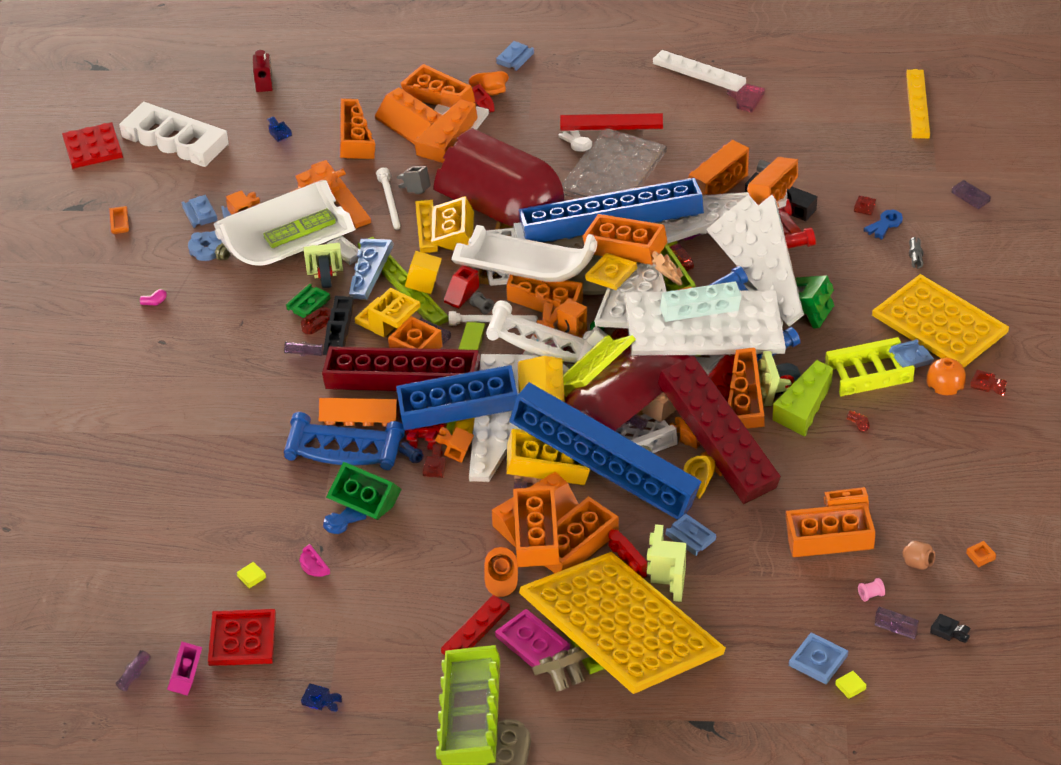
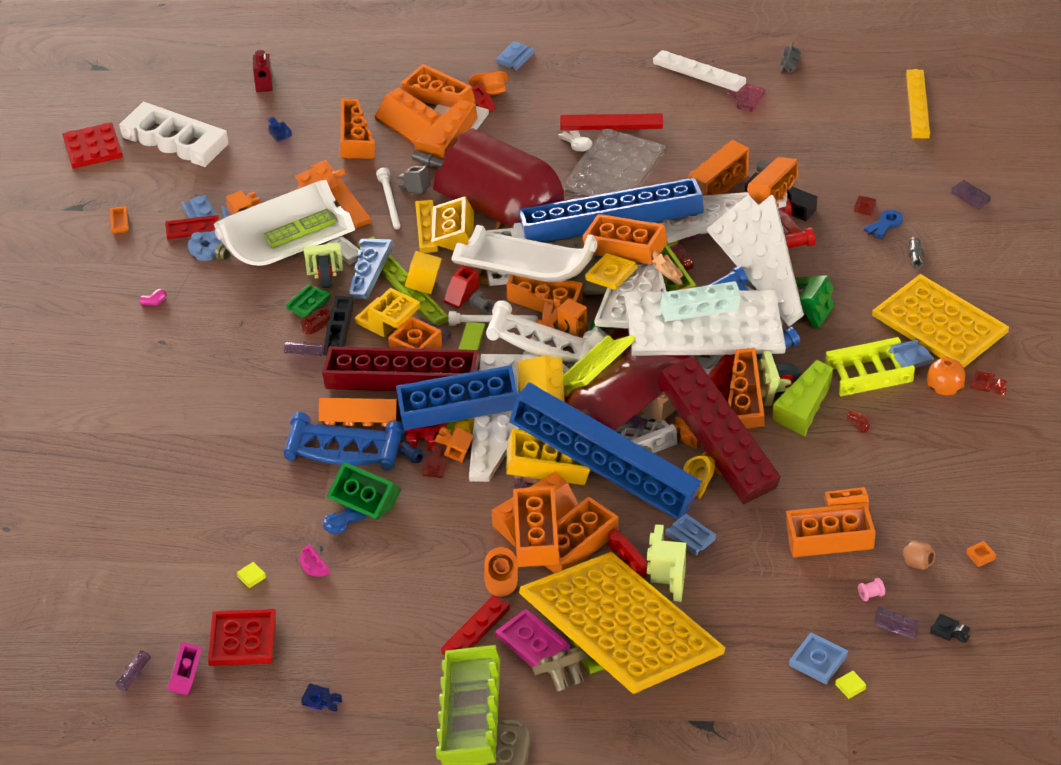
none -> red tile [165,215,219,240]
none -> dark grey pin [412,150,444,169]
none -> dark grey hinge [779,41,801,73]

